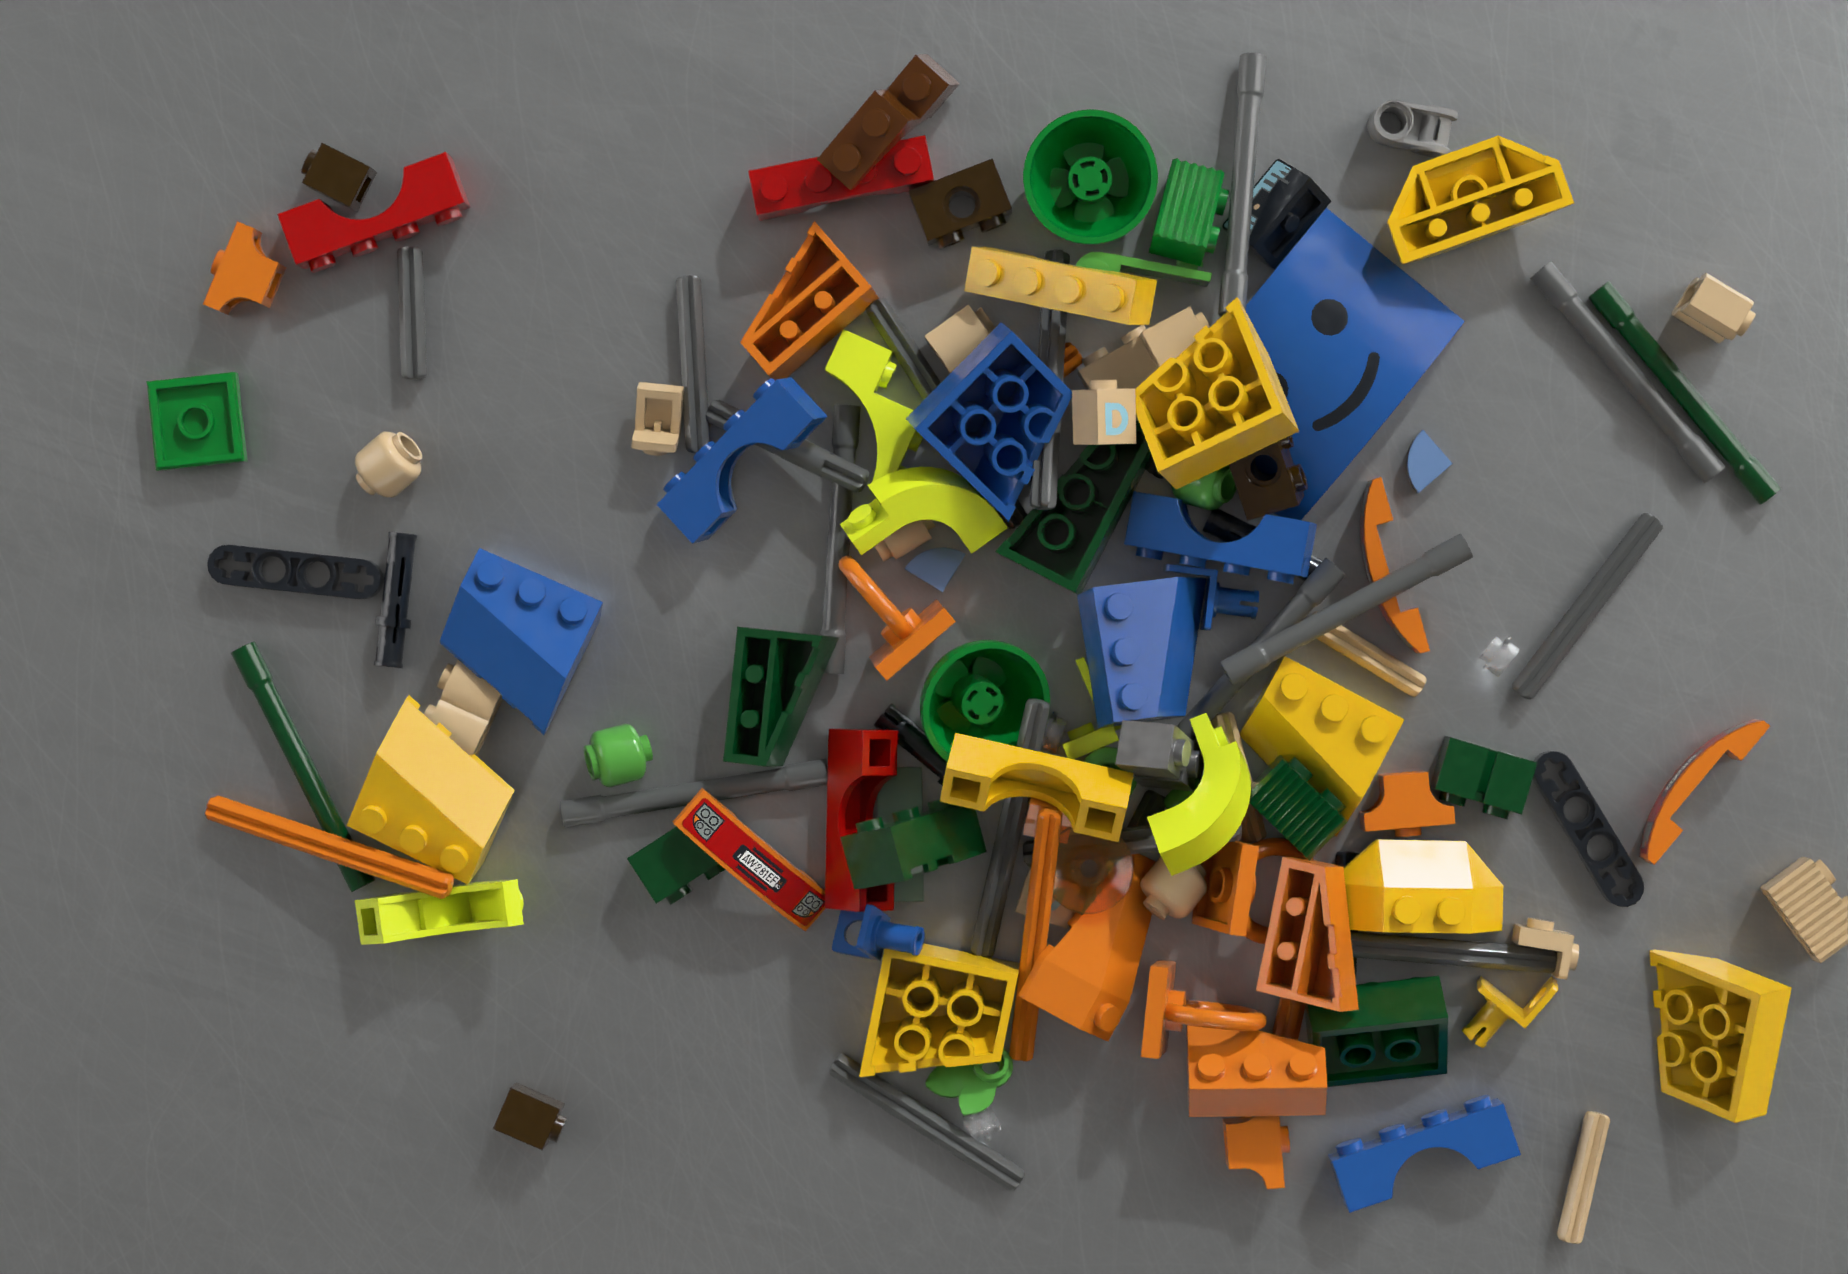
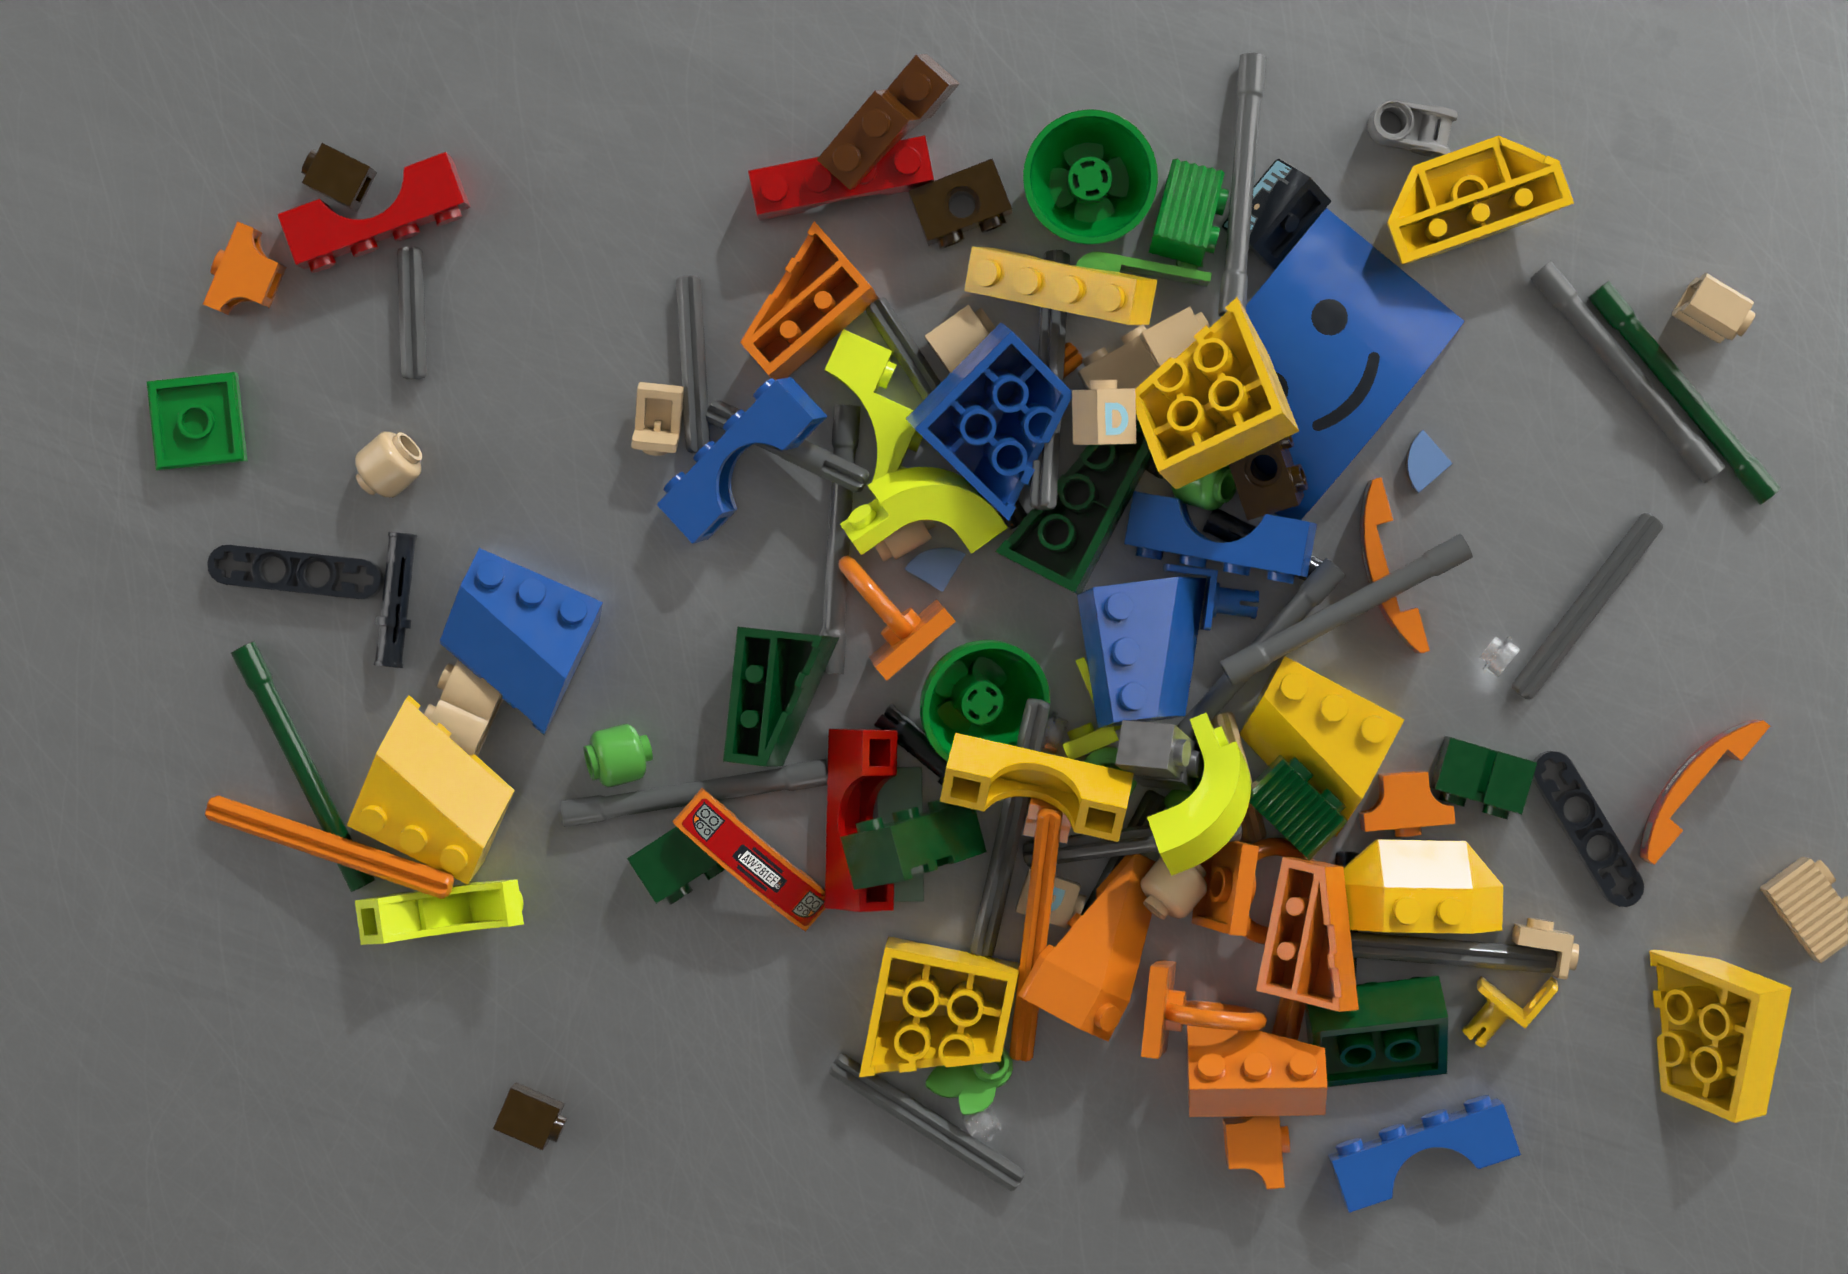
blue bracket [832,904,925,961] -> none
clear orange dish [1053,827,1134,914] -> none
tan axle [1312,611,1427,697] -> none
tan axle [1557,1111,1610,1244] -> none

